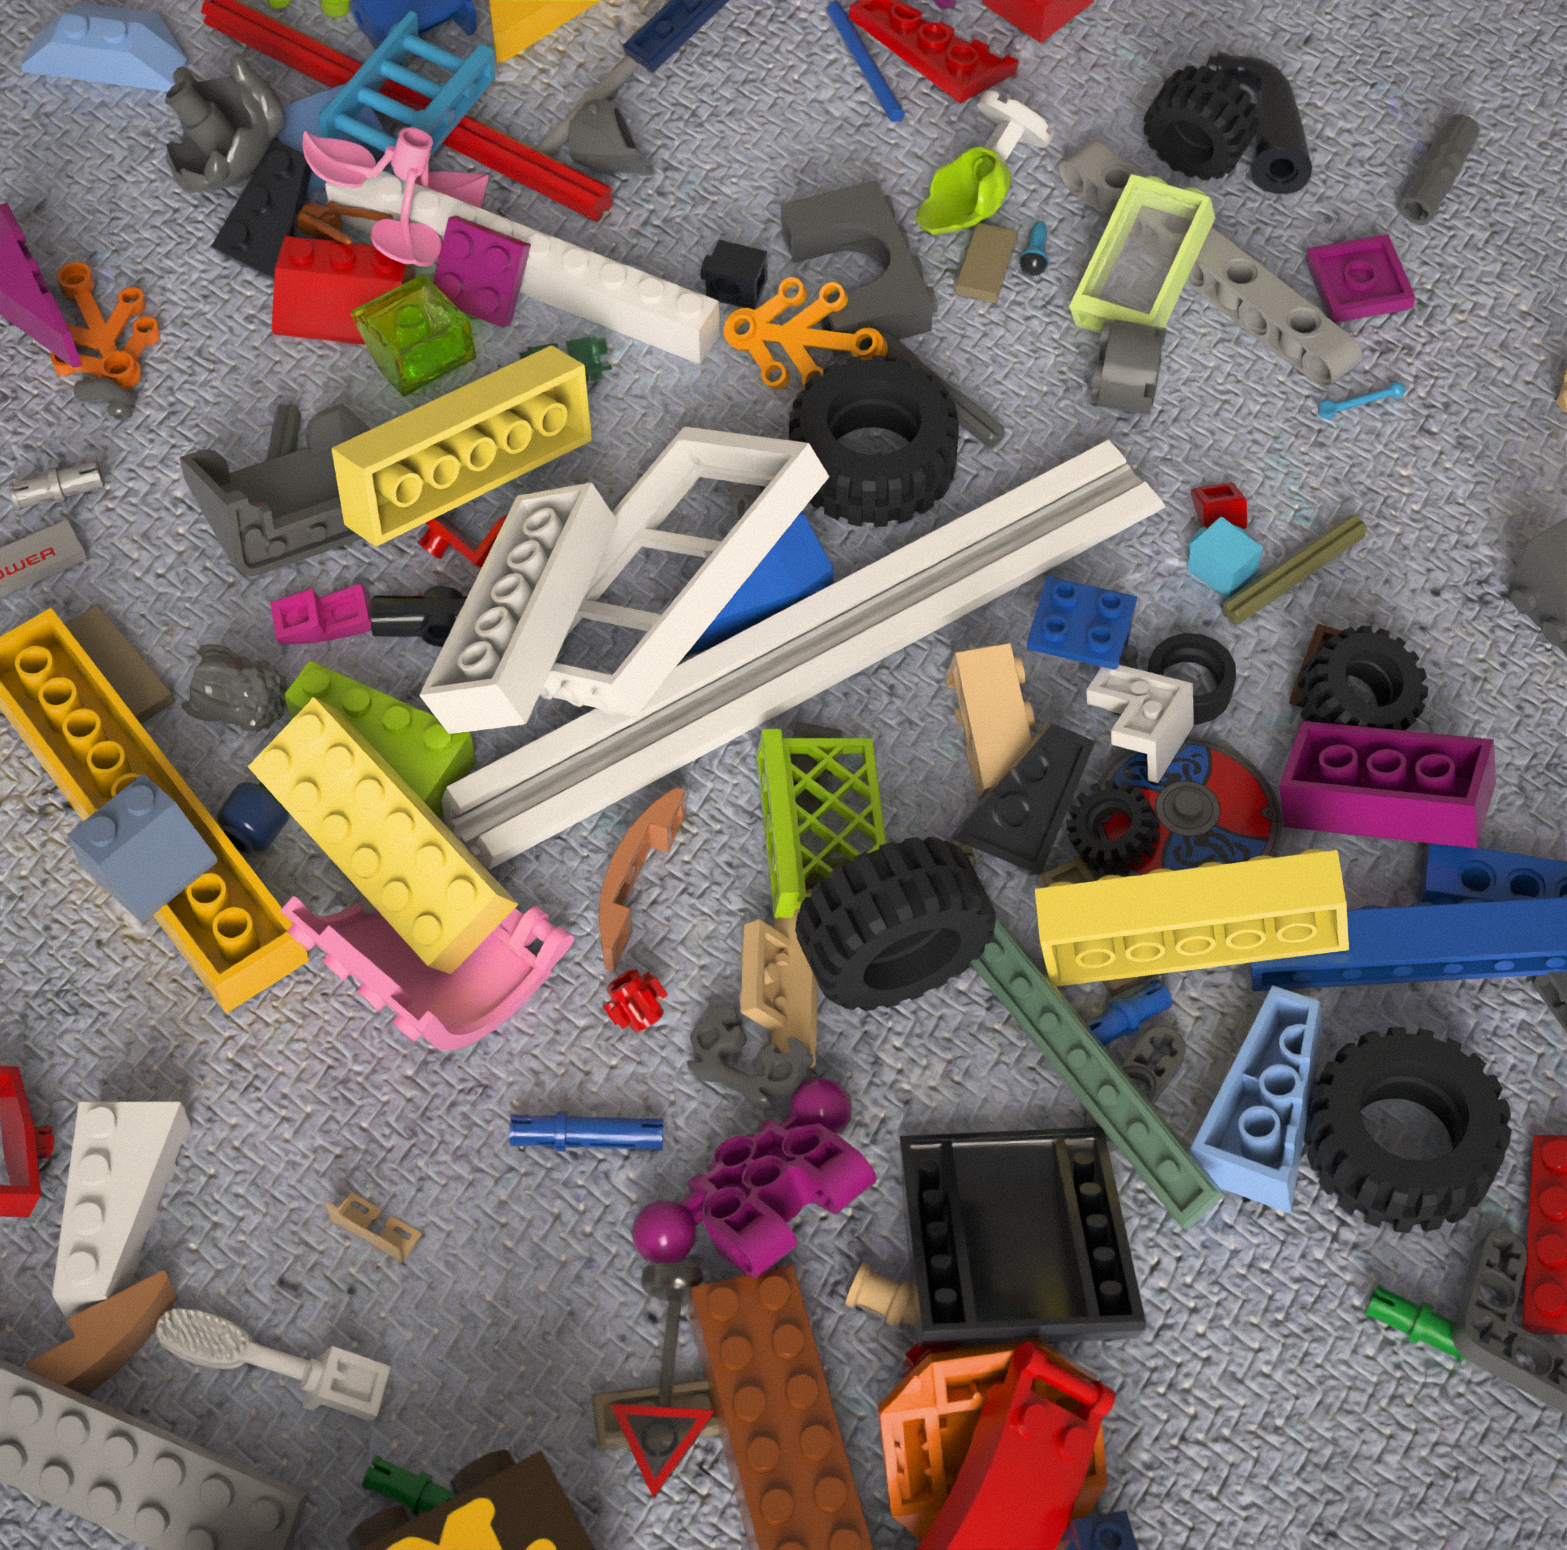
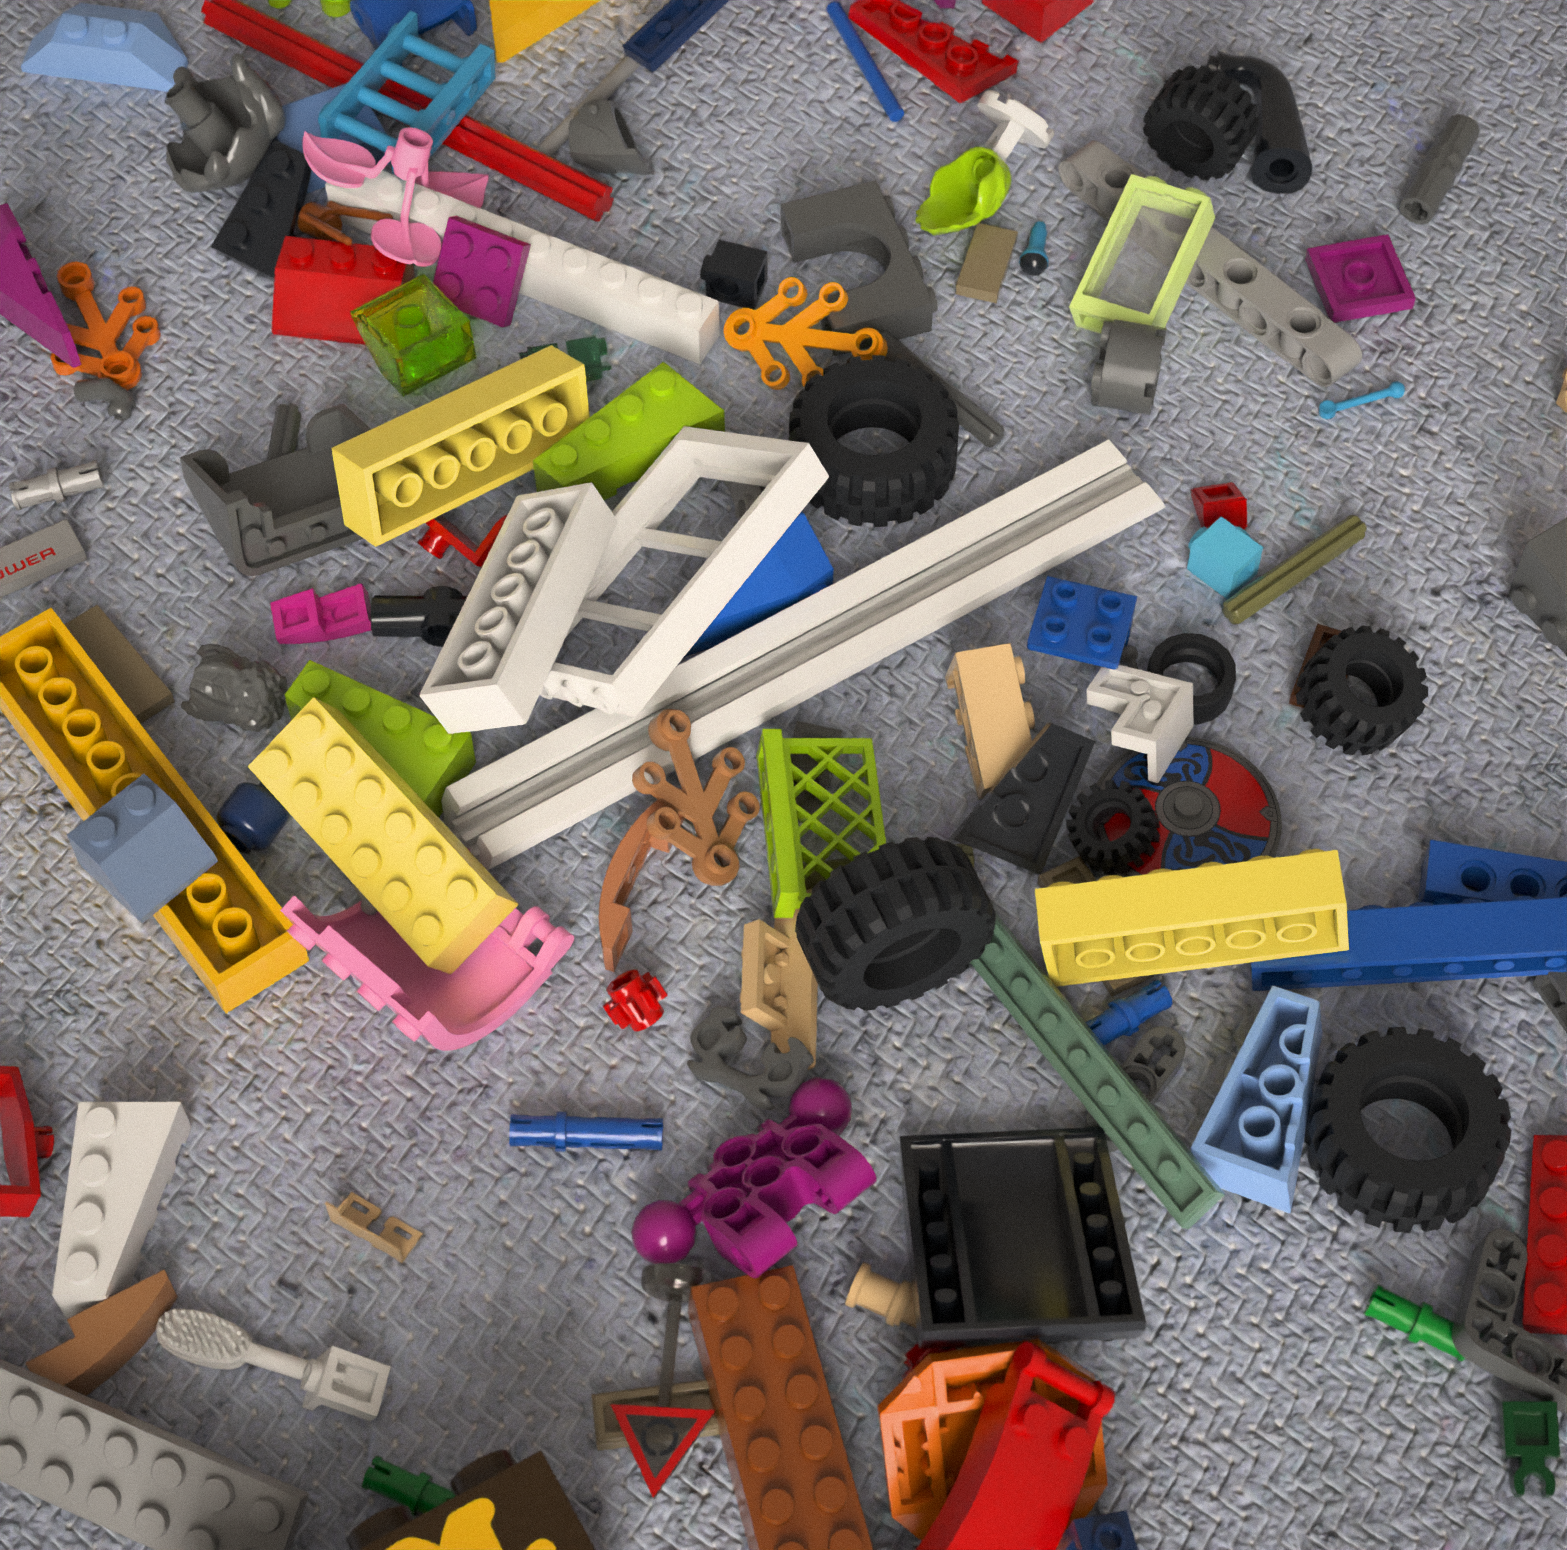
magenta brick [1279,721,1496,848] -> none
none -> lime wedge [533,362,725,500]
none -> medium nougat plant [632,709,760,886]
none -> dark green plate [1499,1401,1560,1498]

